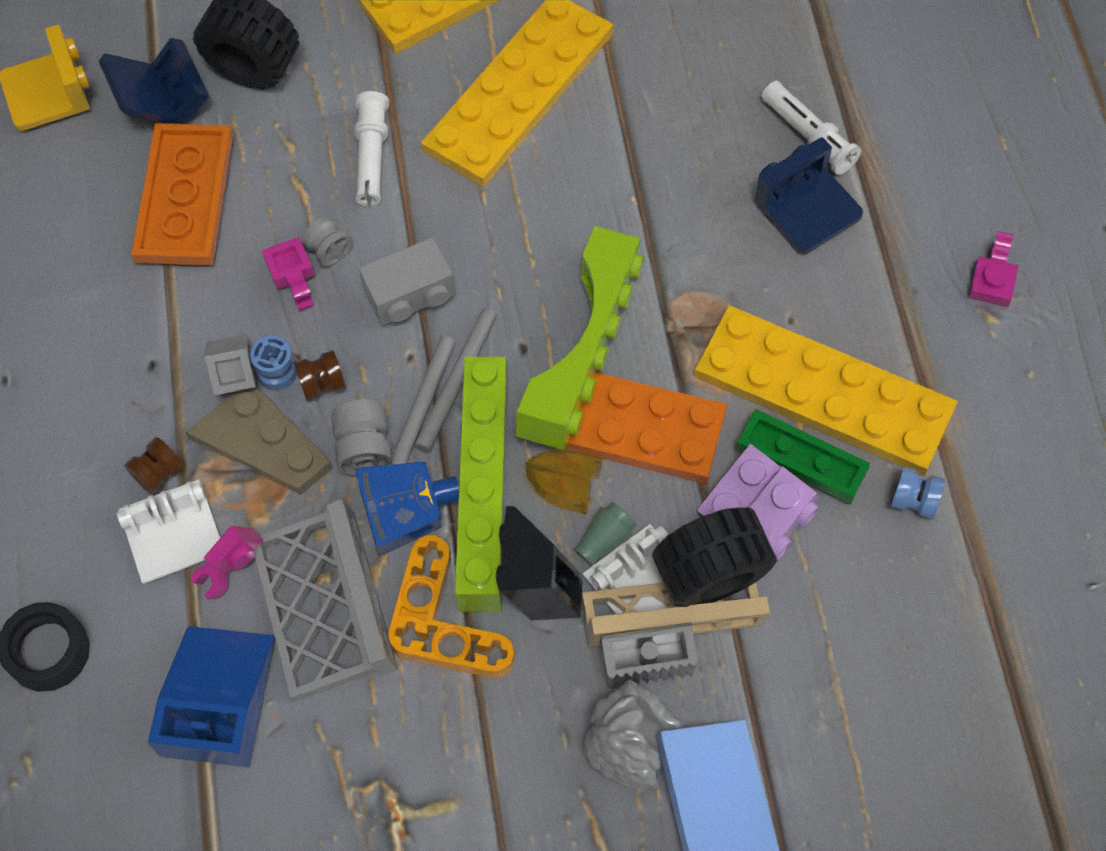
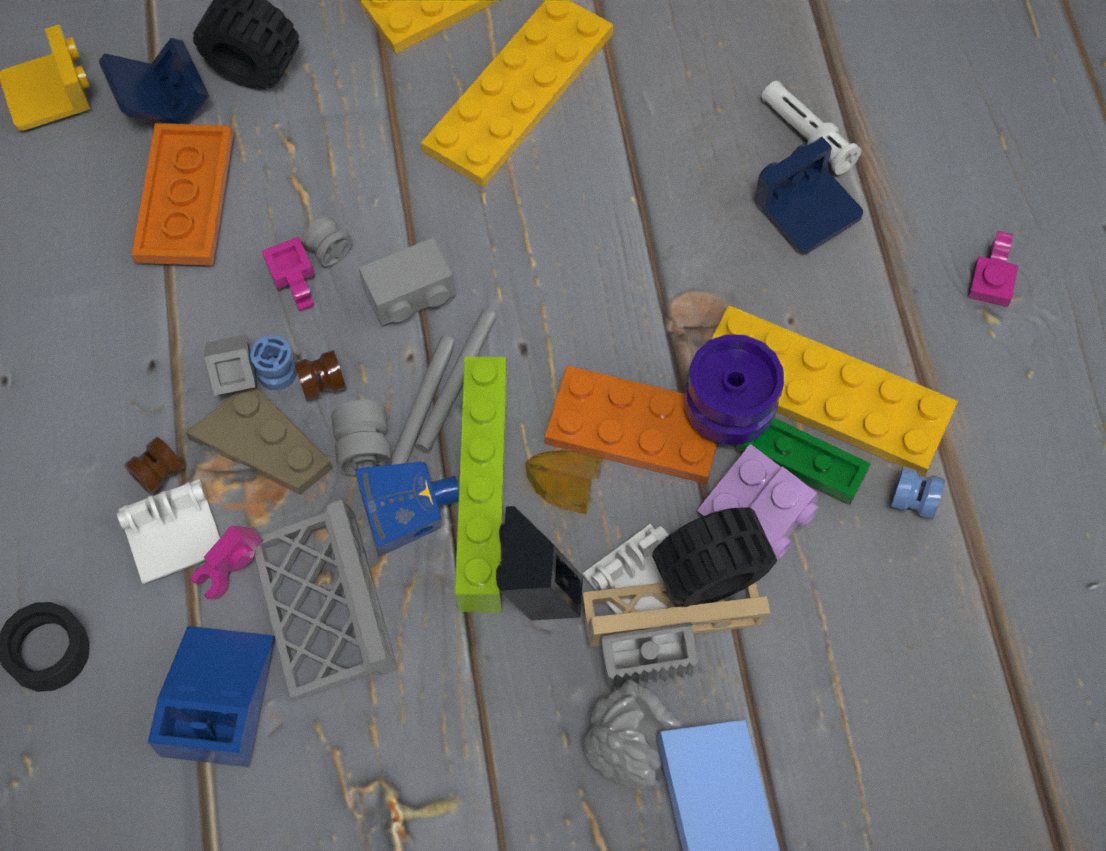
white pin [354,91,389,206] -> none
light orange beam [388,535,515,678] -> none
lime arch [516,226,645,450] -> none
sand green cone [574,502,637,566] -> none
none -> dark purple wheel [685,334,784,445]

